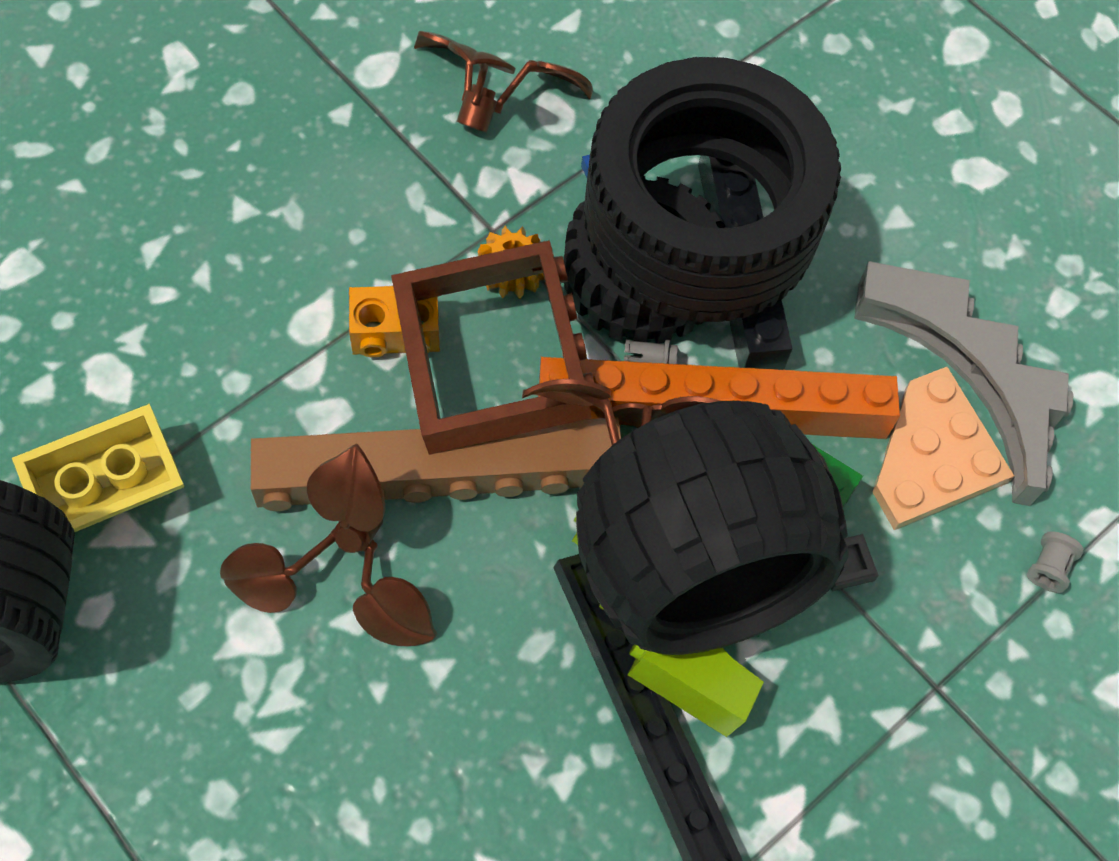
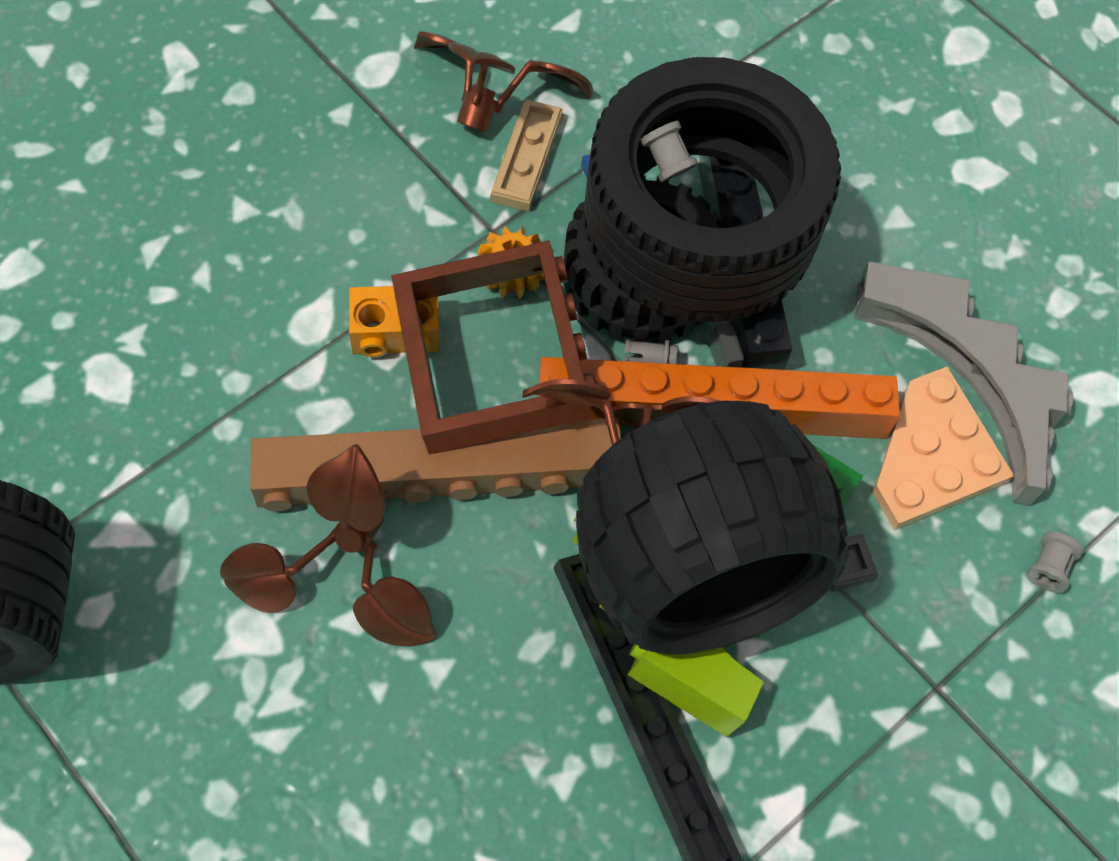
light yellow slope [12,404,184,532] -> none
none -> tan tile [490,99,563,212]
none -> light grey bush [641,121,699,183]
none -> dark grey tile [709,322,744,368]

